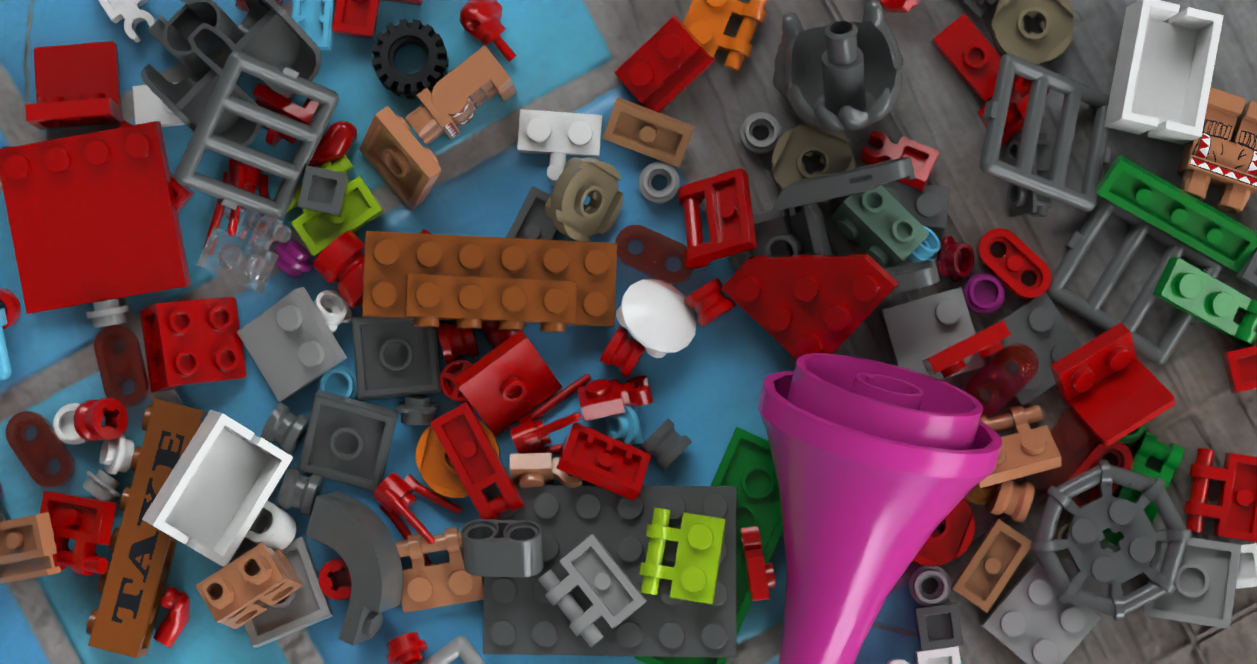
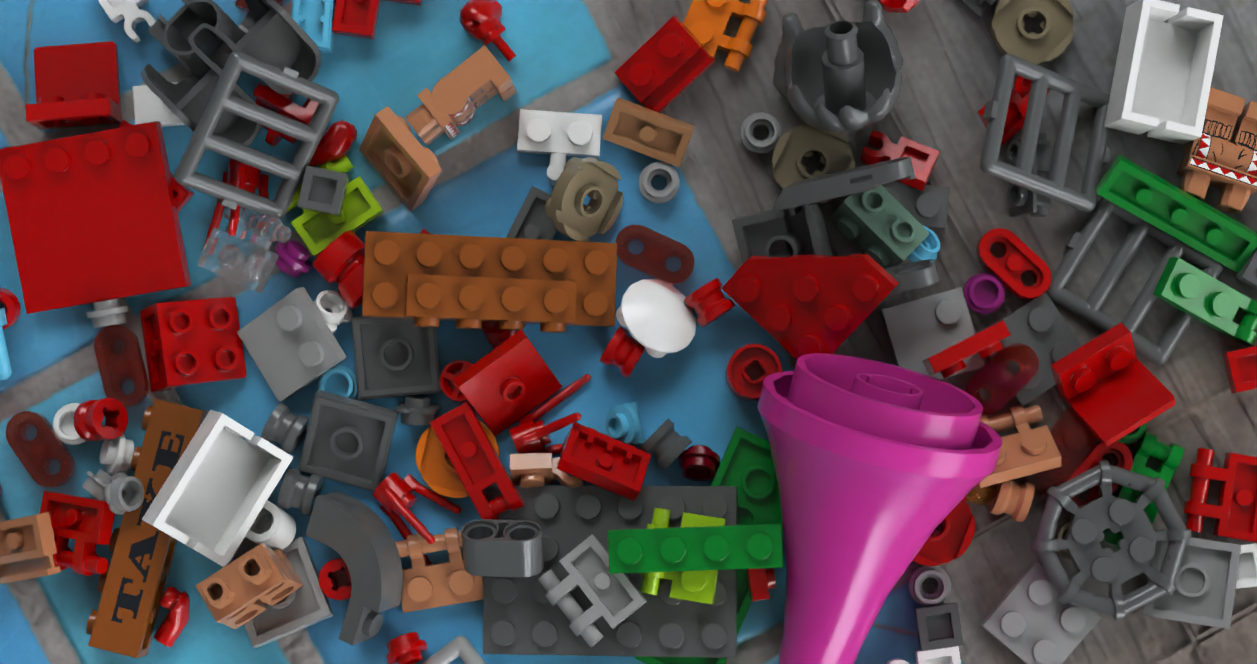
black tyre [371,19,449,99] -> none
red wheel [437,322,479,364] -> none
red plate [577,376,653,421] -> none
red plate [677,168,757,269] -> none
red plate [931,13,1017,104] -> none
dark red plate [936,236,974,282] -> none
medium nougat plate [951,519,1032,613] -> none
none -> light grey plate [104,472,144,515]
none -> green plate [608,524,784,574]
none -> dark red plate [678,445,720,482]
none -> red wheel [725,344,782,401]

